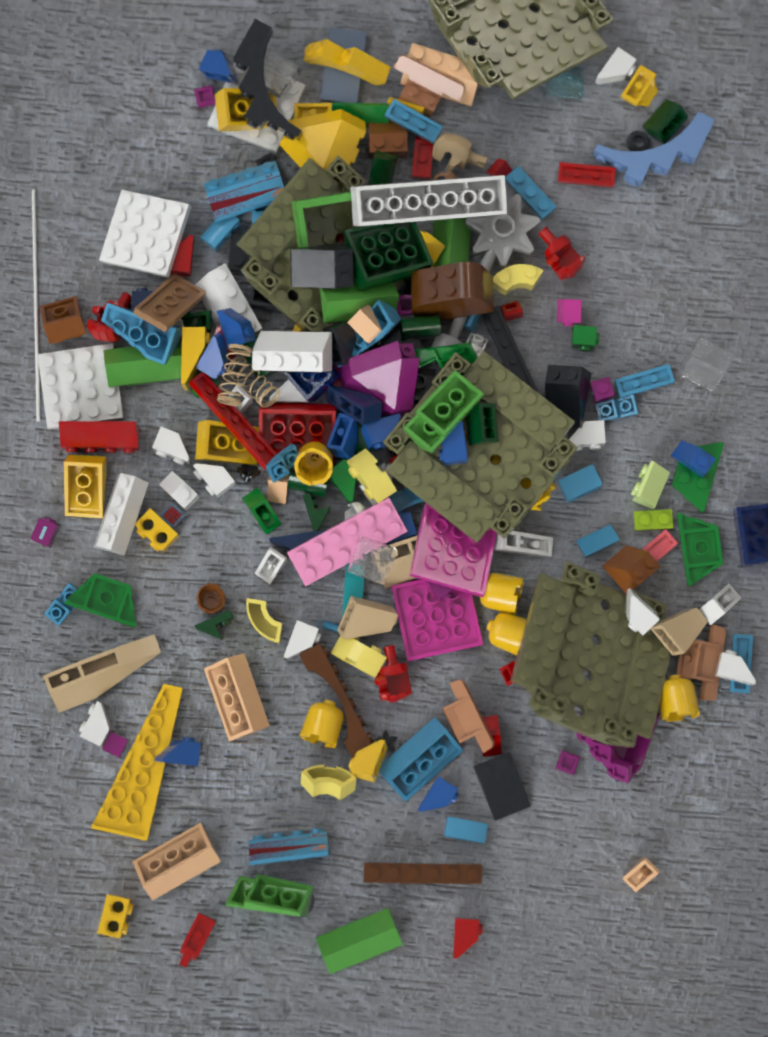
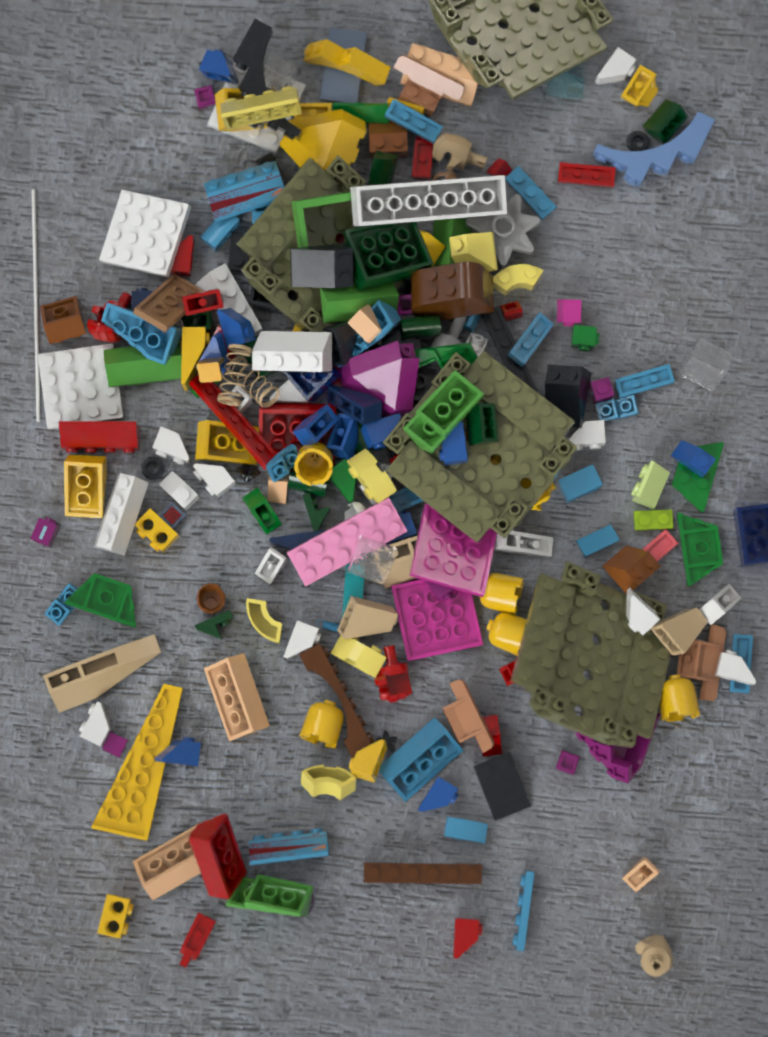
bright green slope [316,908,403,974] -> none
red piece [538,227,586,280] -> none
none -> black piece [141,457,165,480]
none -> red slope [182,288,224,316]
none -> red slope [188,814,247,899]
none -> panel [197,357,224,383]
none -> light yellow slope [221,86,302,130]
none -> blue slope [292,404,339,446]
none -> light yellow slope [449,232,498,272]
none -> dark azure plate [507,312,554,367]
none -> dark azure plate [512,871,534,951]
none -> tan piece [635,934,673,977]

